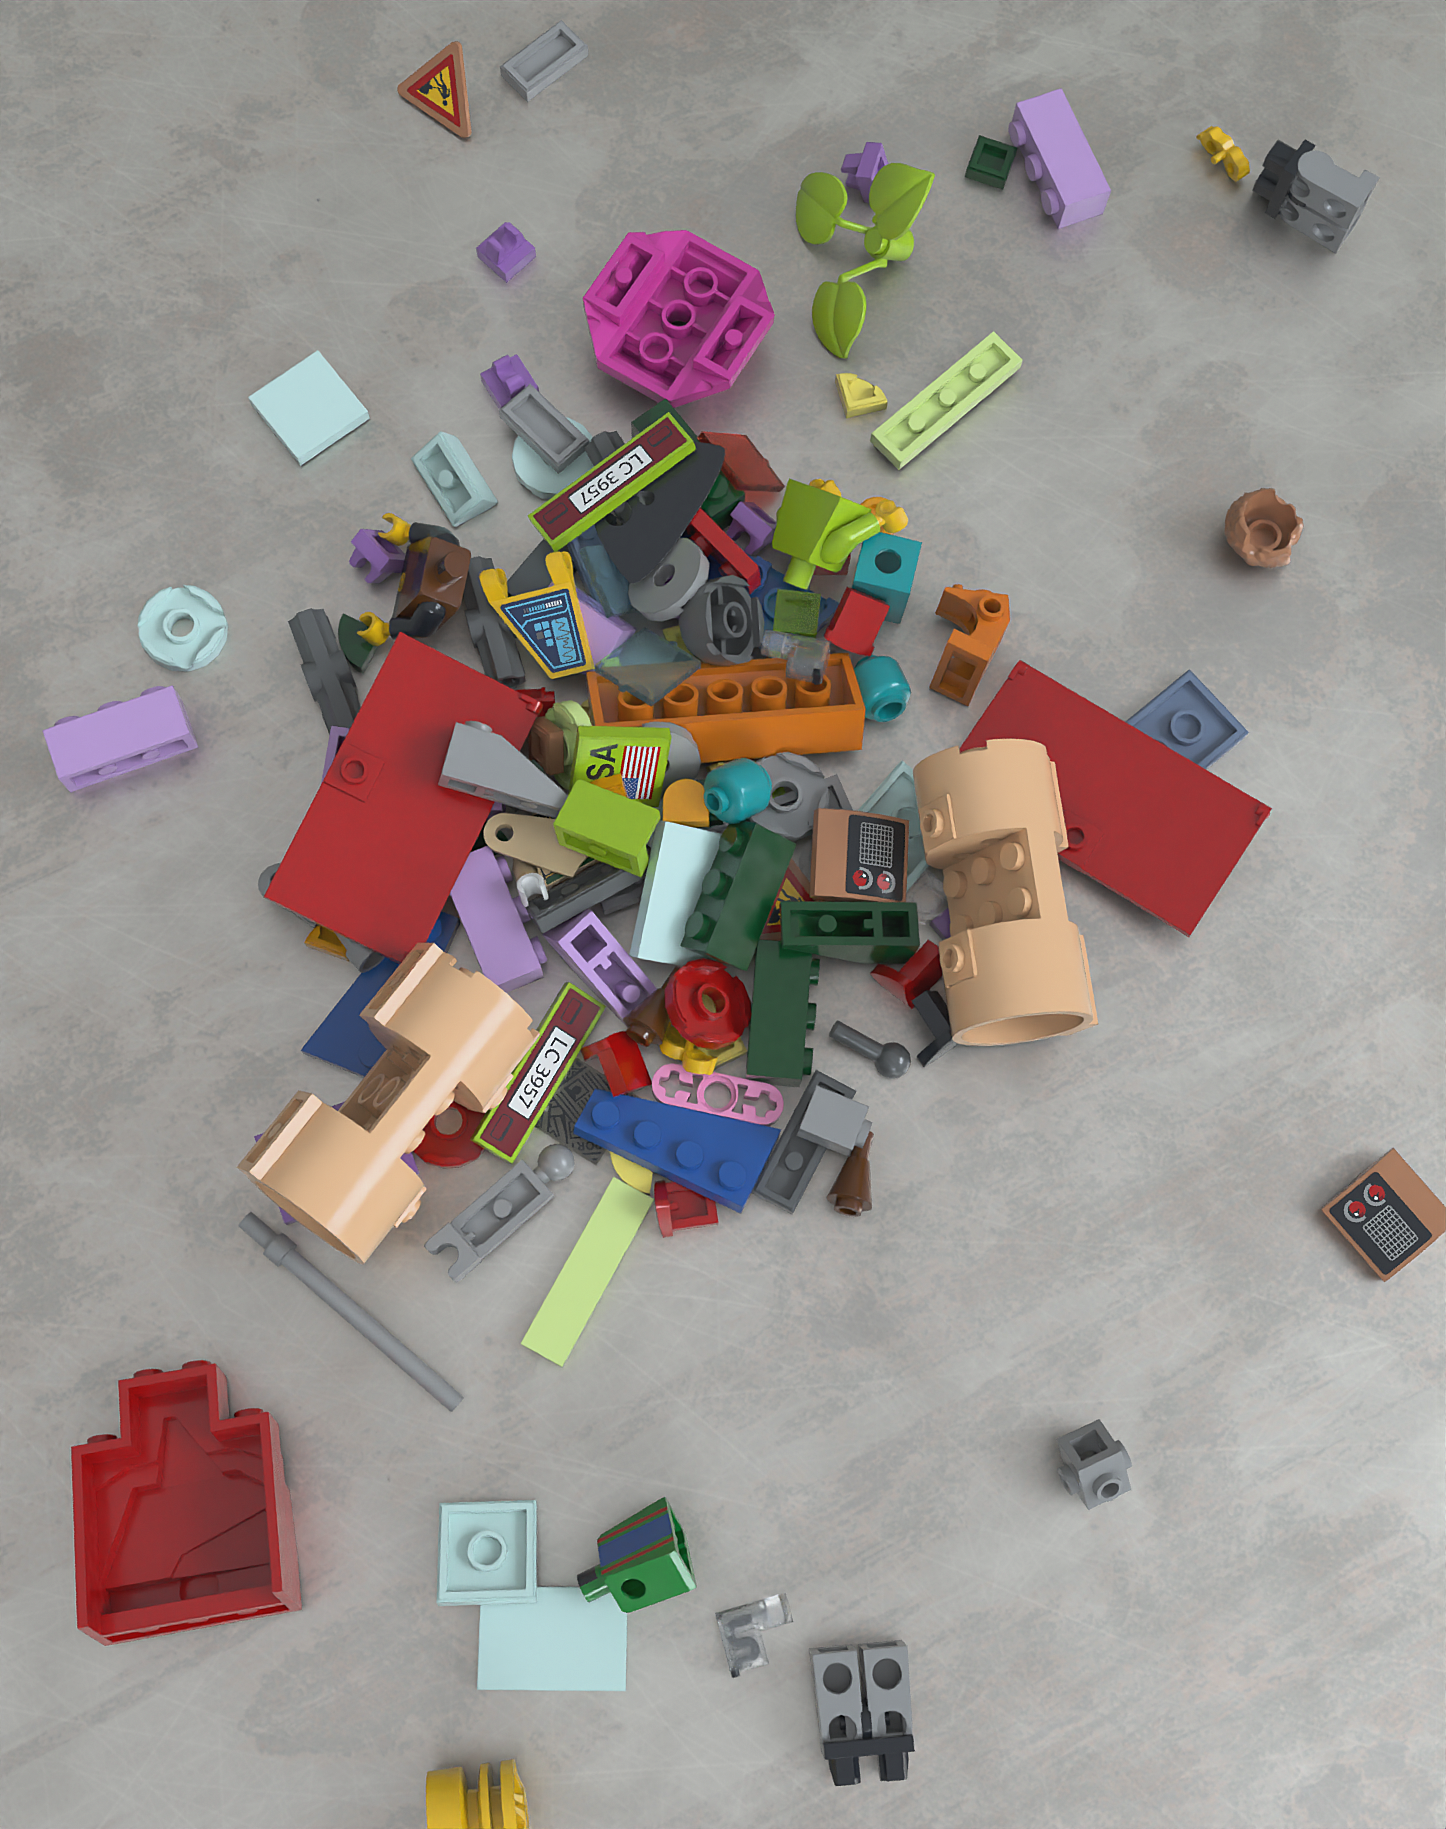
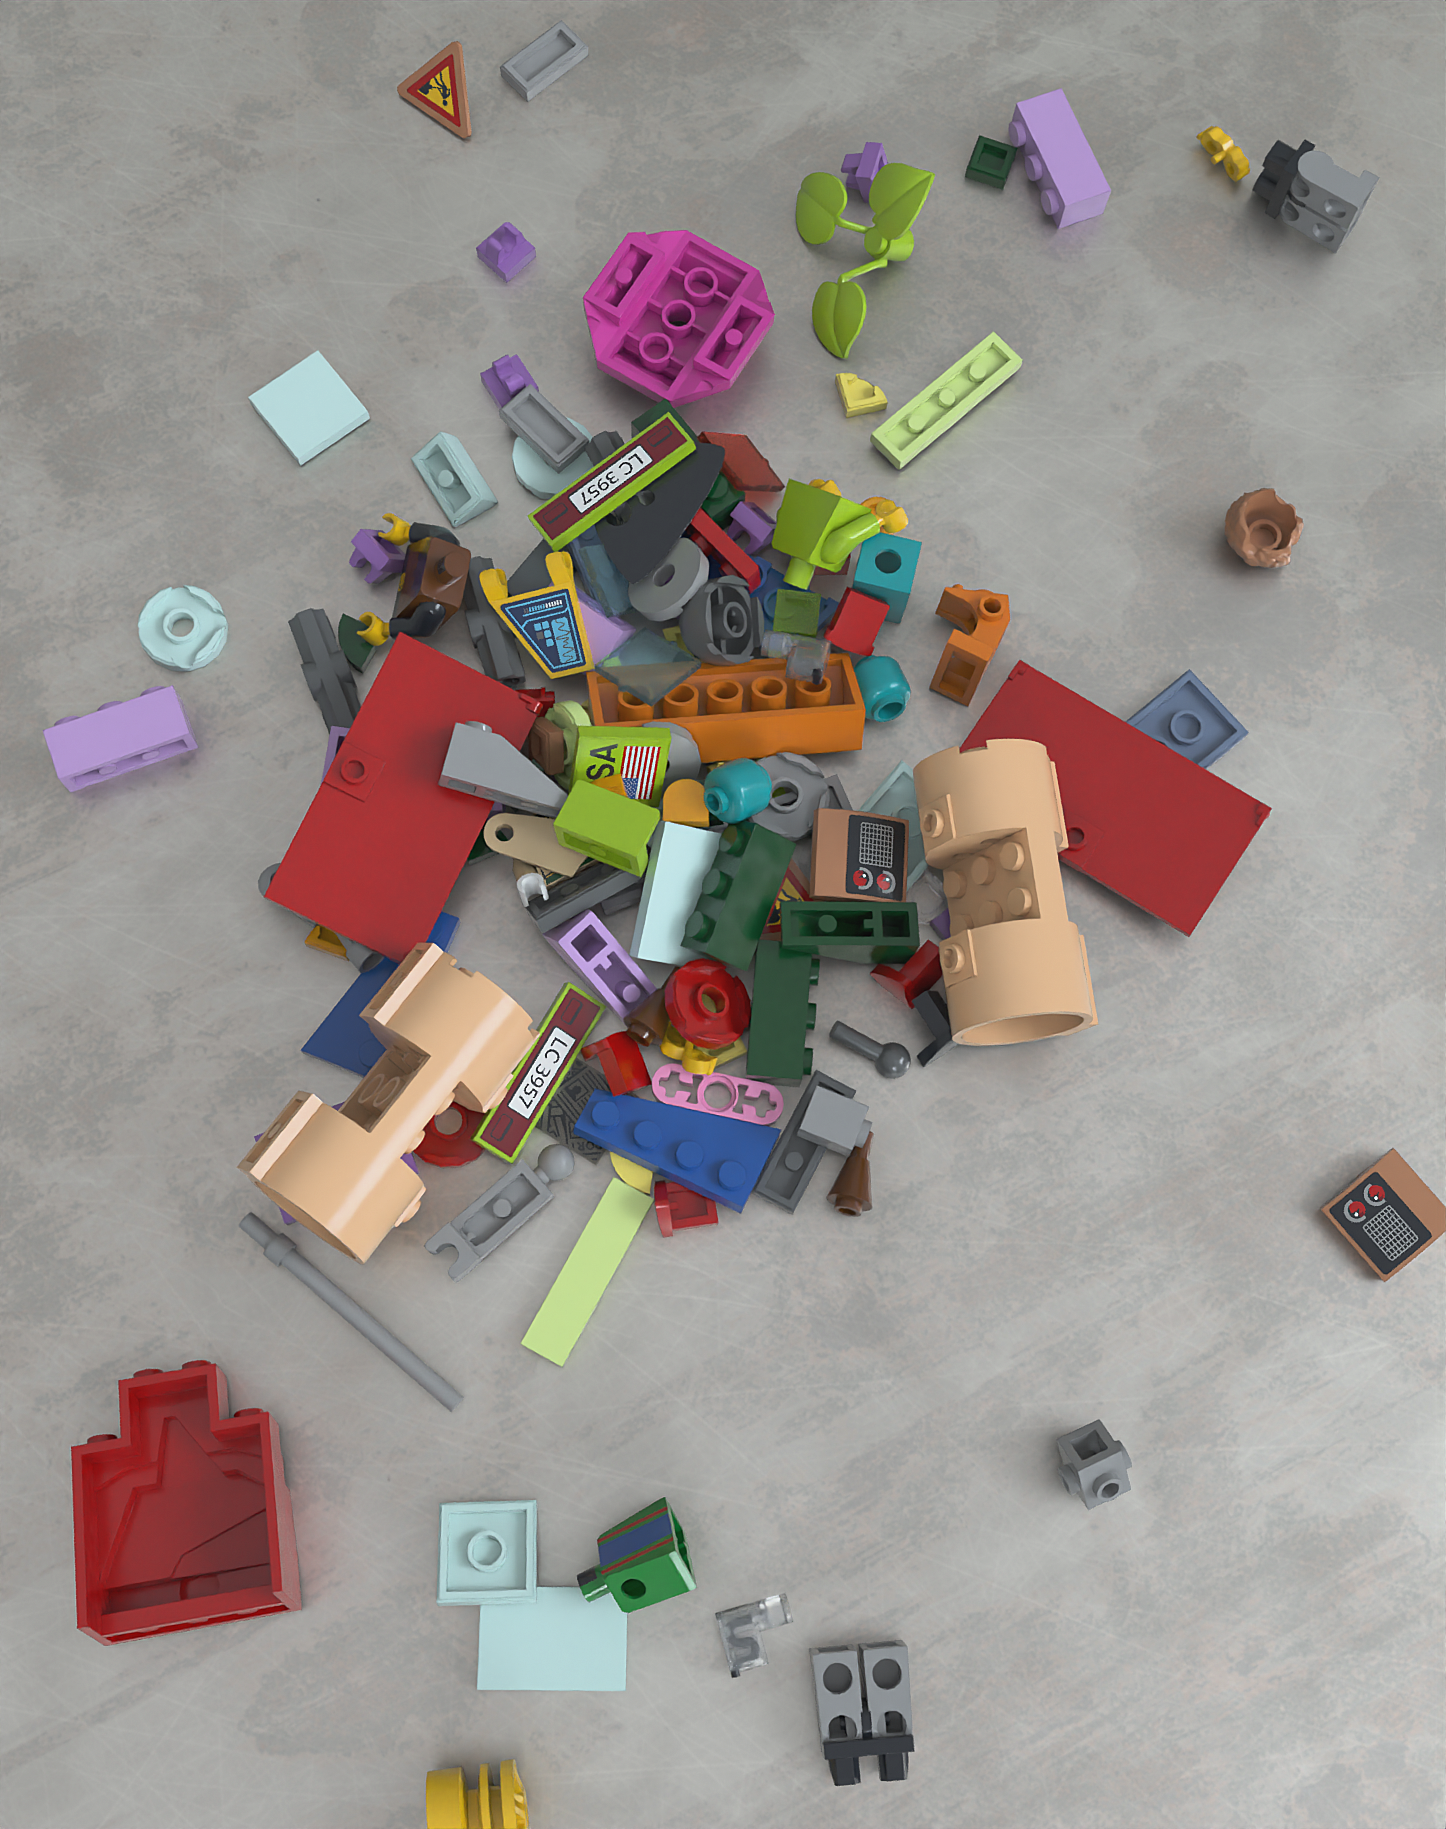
lavender brick [450,846,547,993] -> none

